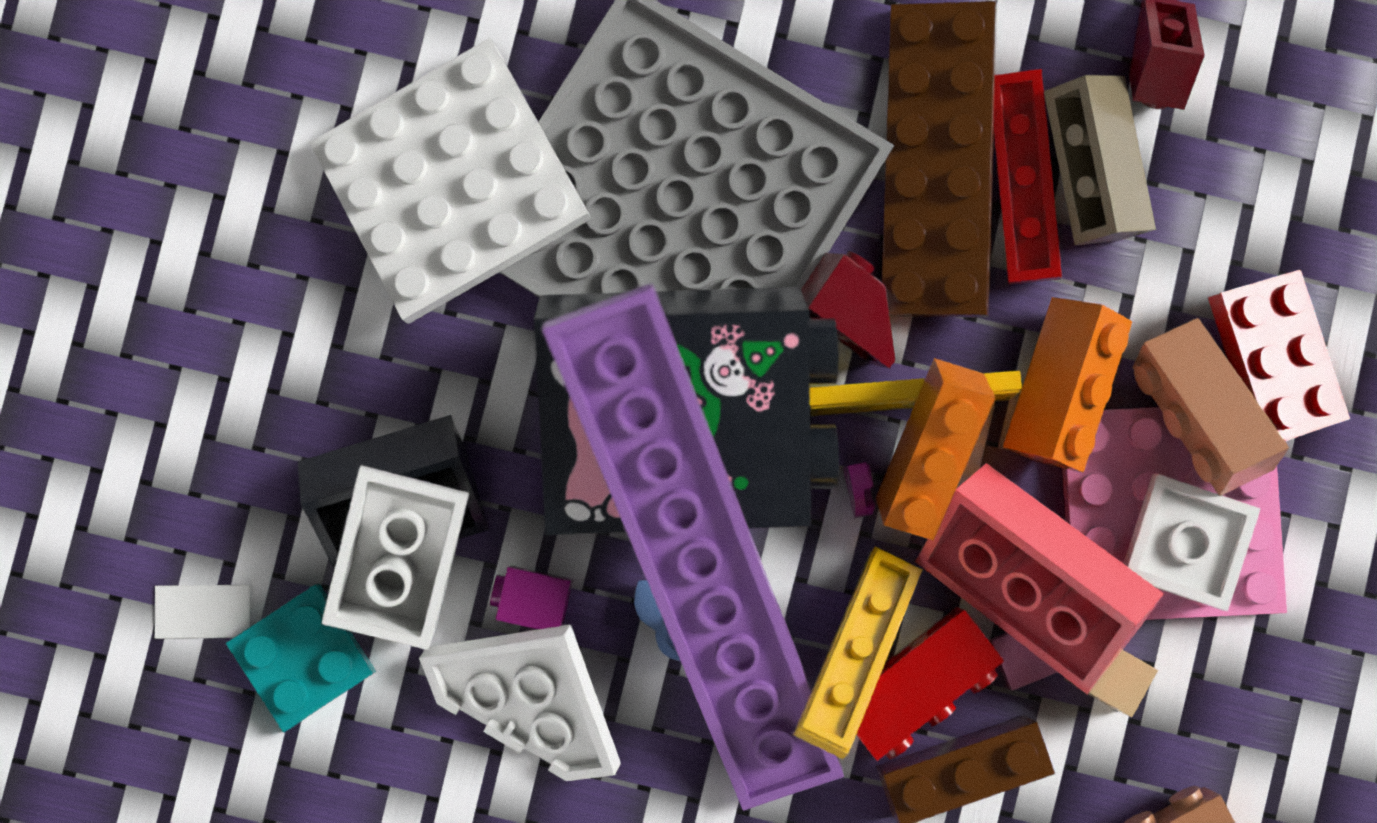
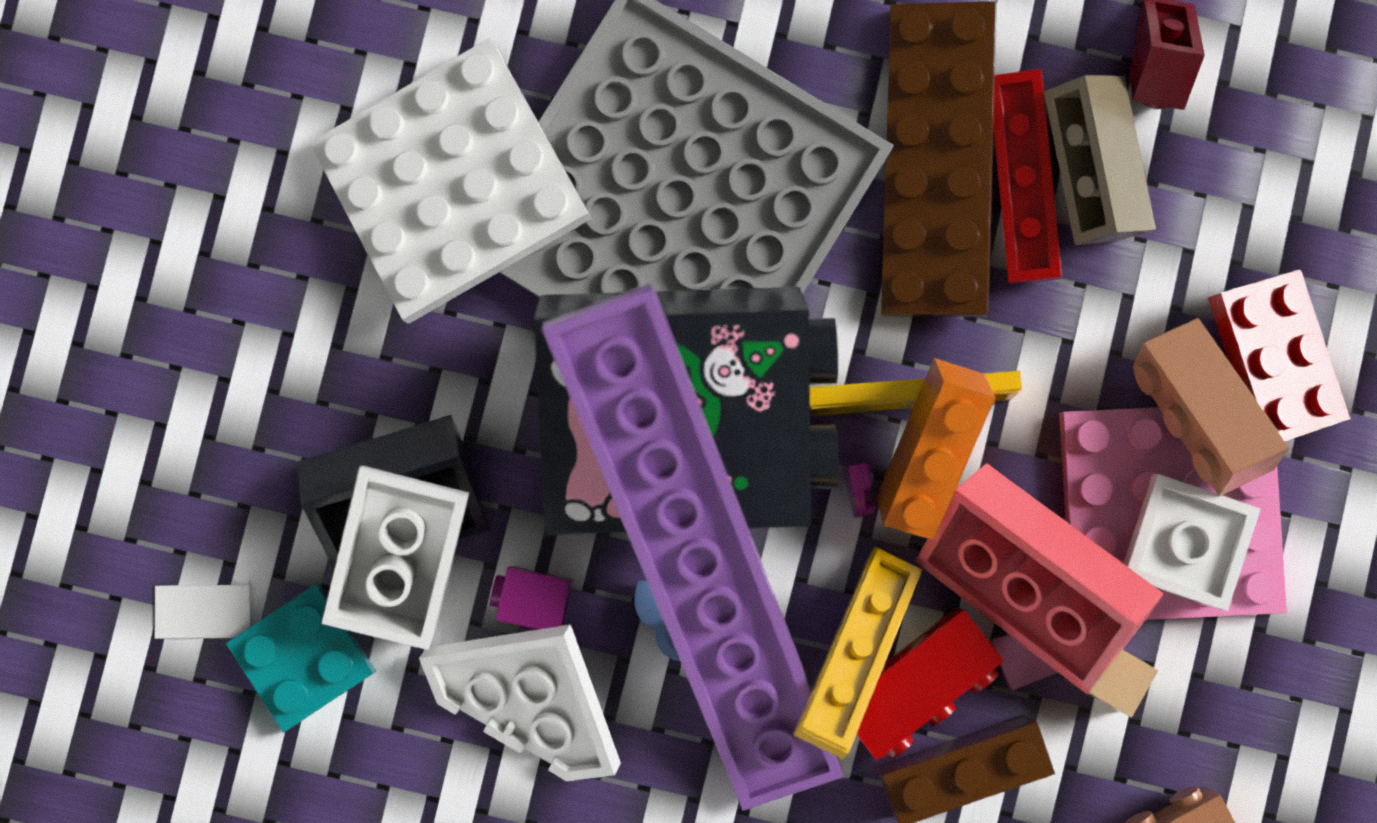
dark red slope [801,251,896,369] -> none
orange brick [1003,297,1132,473] -> none

